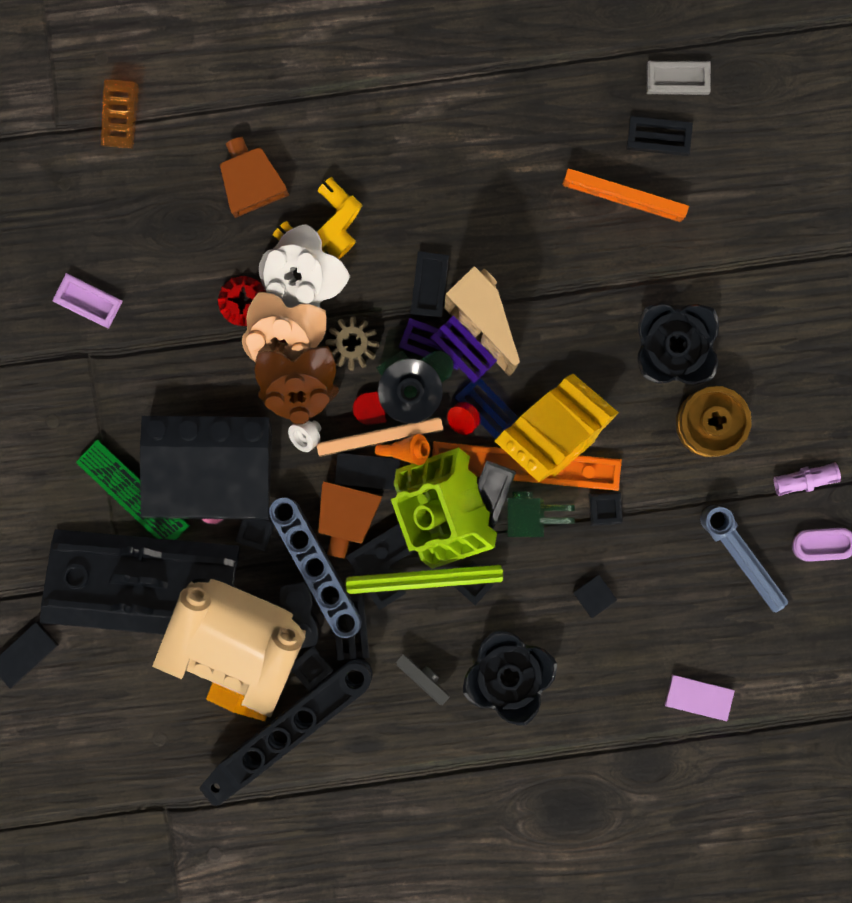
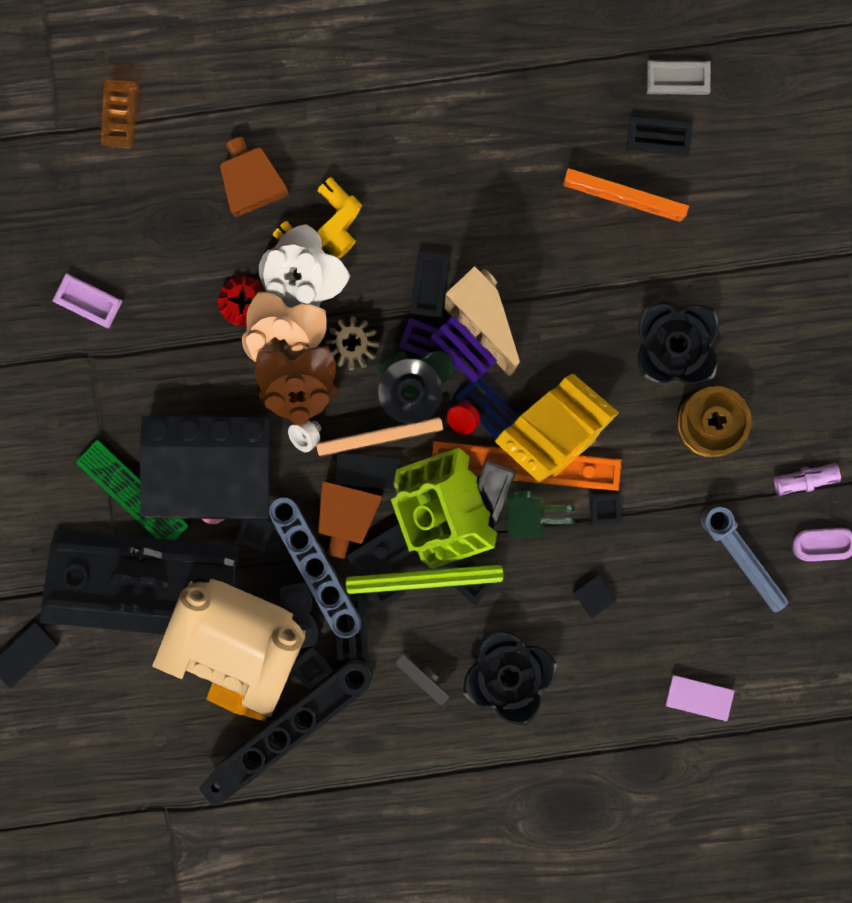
red tile [353,392,386,425] -> none
orange cone [375,434,430,465] -> none

